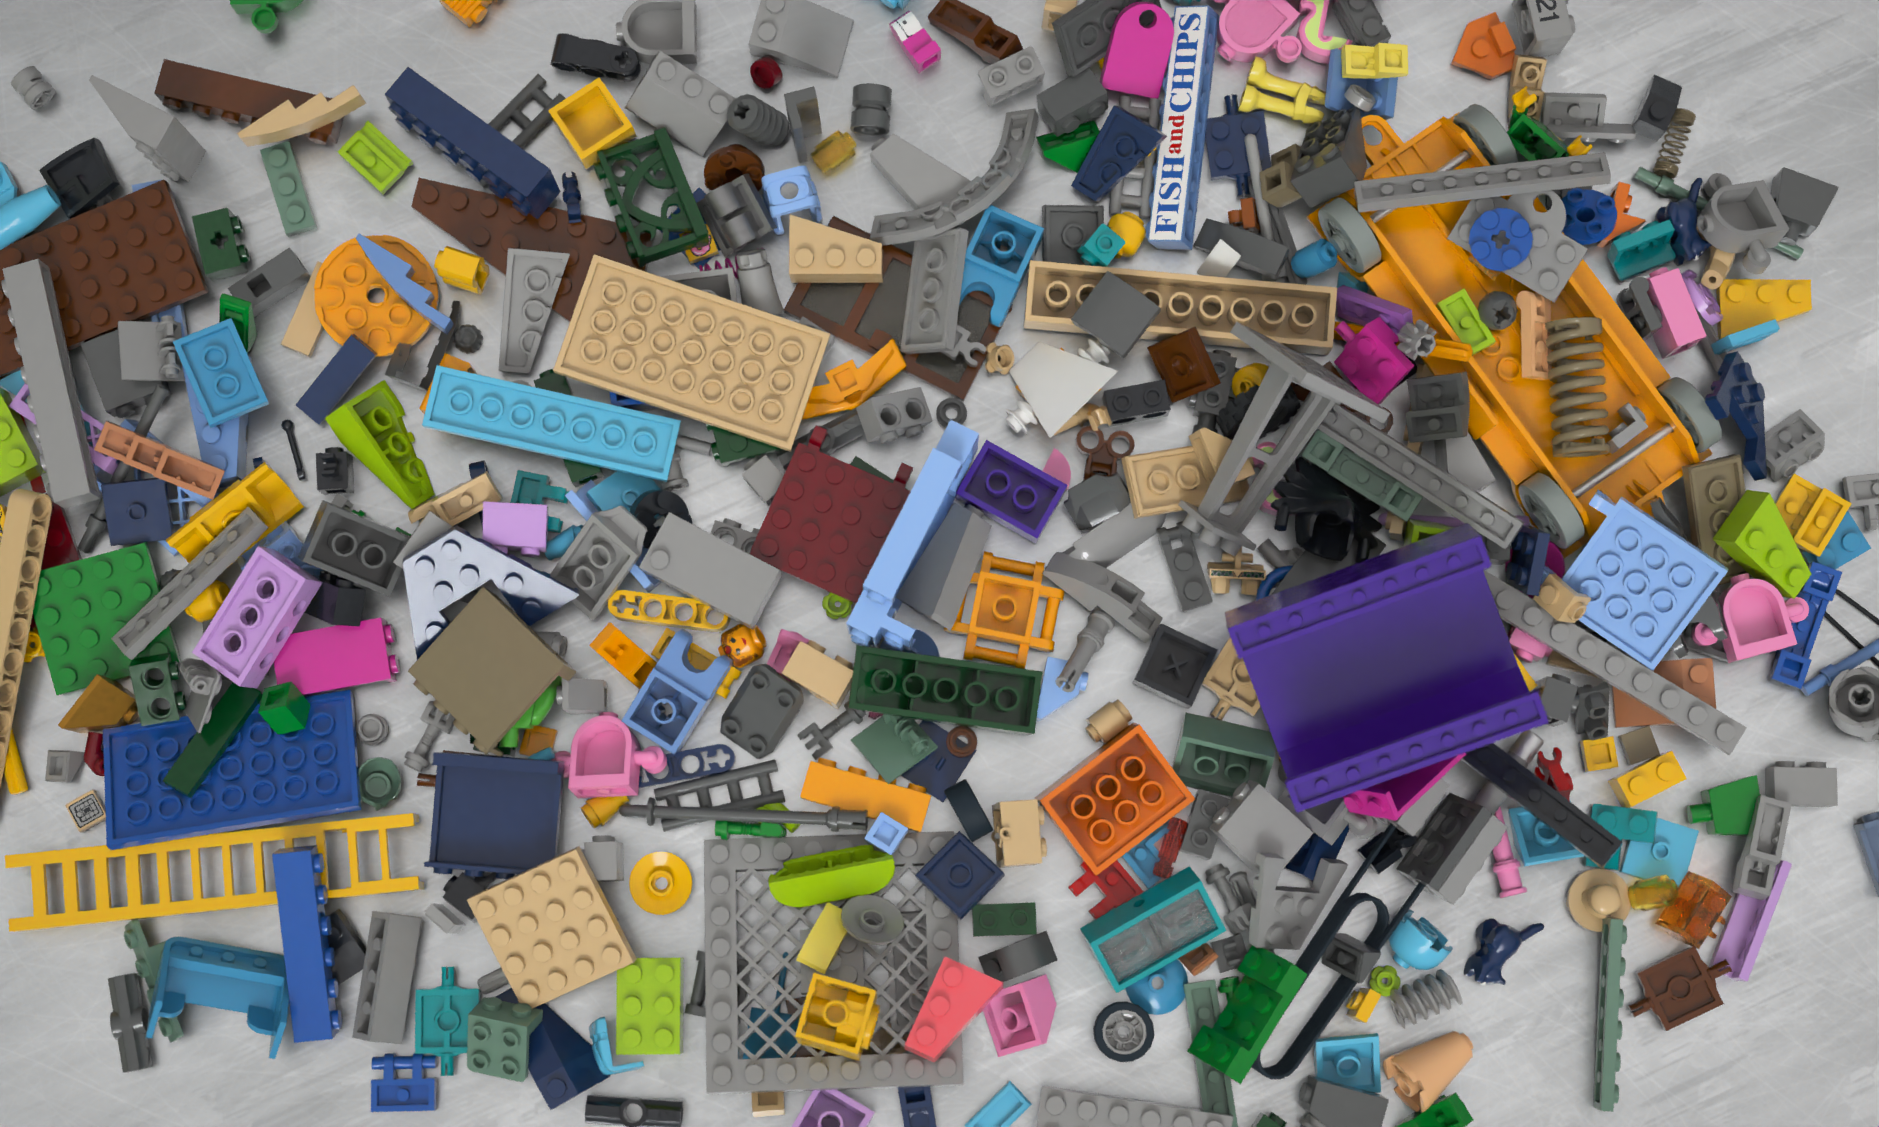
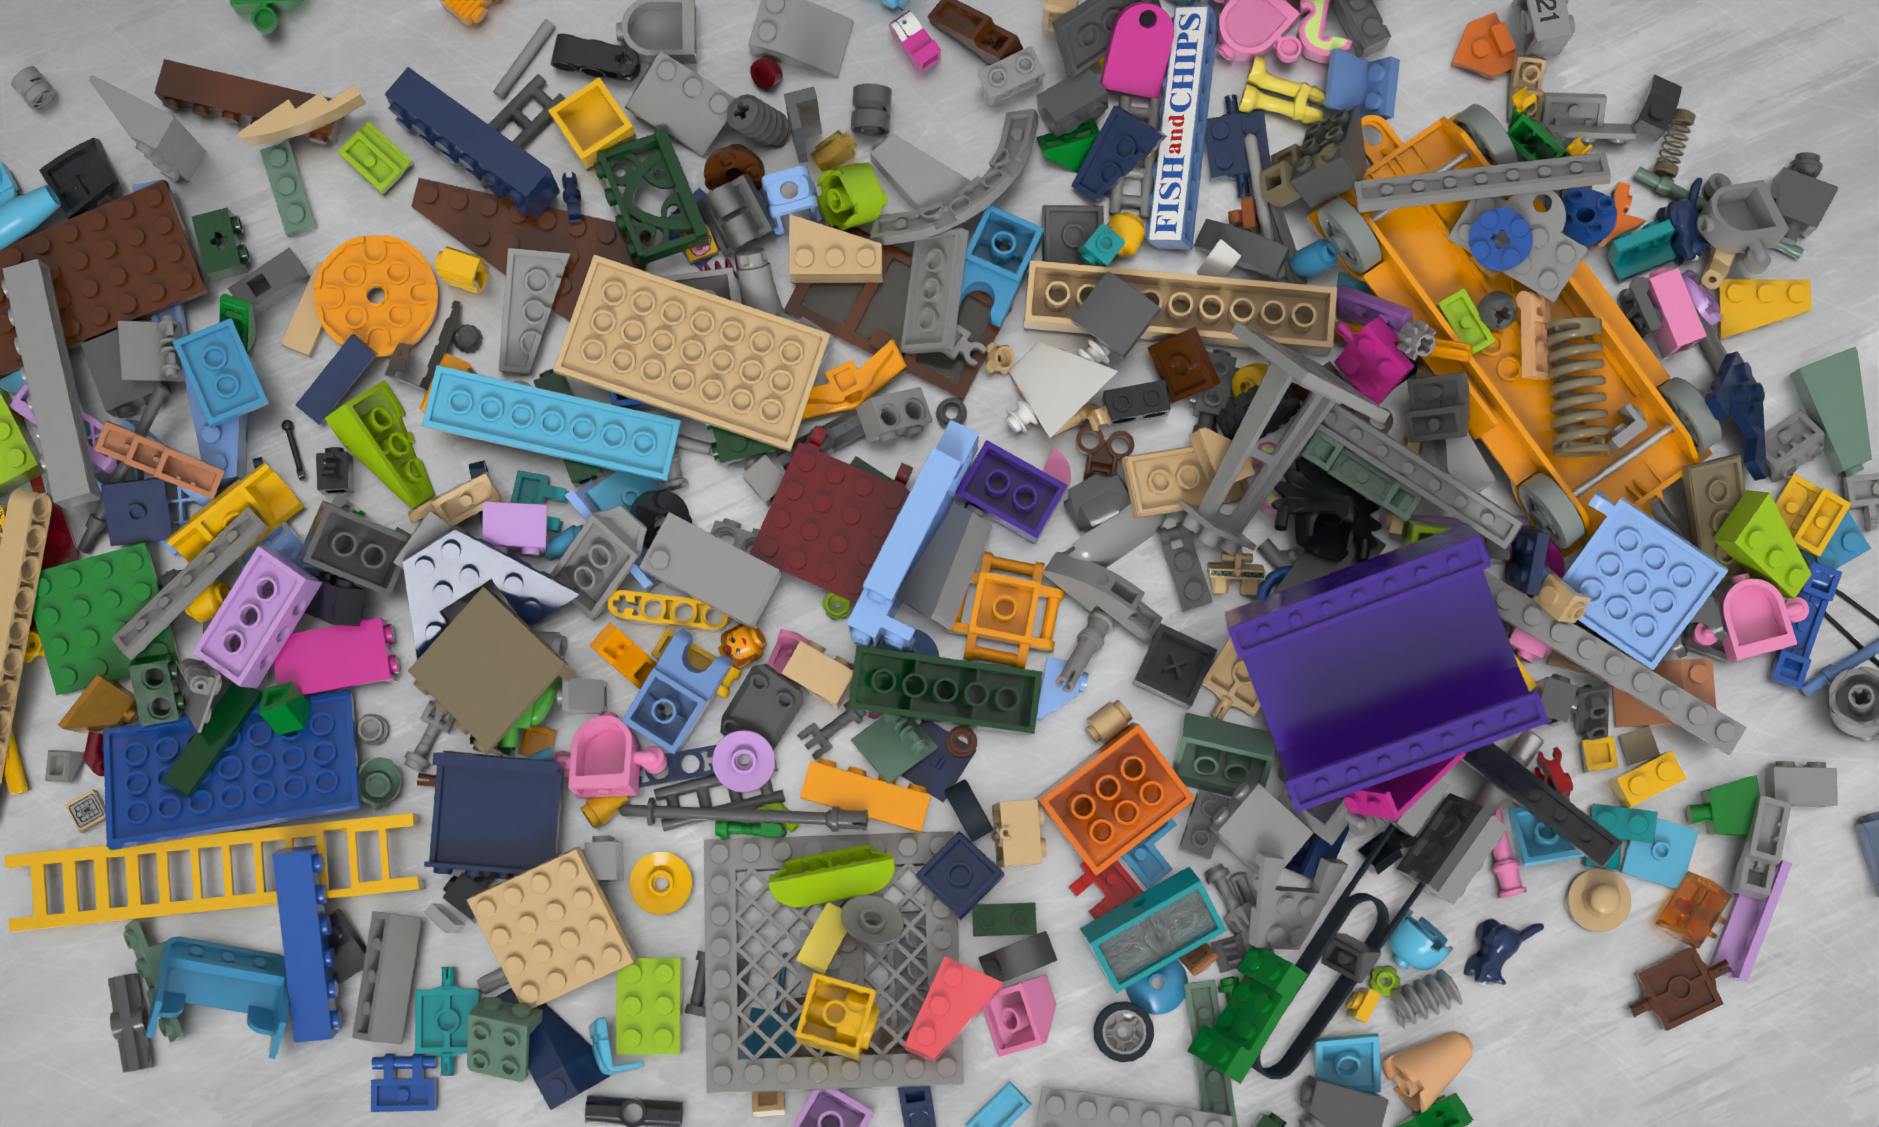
medium blue slope [356,233,454,335] -> none
light blue tile [864,812,908,855] -> none
clear red axle [1153,817,1188,879] -> none
light yellow slope [1341,43,1408,79] -> none
light grey tile [1344,84,1376,112] -> none
sand green plate [1593,917,1627,1112] -> none
clear yellow brick [1628,874,1679,912] -> none
medium azure tile [1711,319,1780,355] -> none
none -> light grey bar [493,19,555,99]
none -> lavender dish [712,730,775,792]
none -> lime brick [817,162,887,231]
none -> sand green slope [1790,346,1872,476]
none -> dark grey plate [1791,152,1823,178]

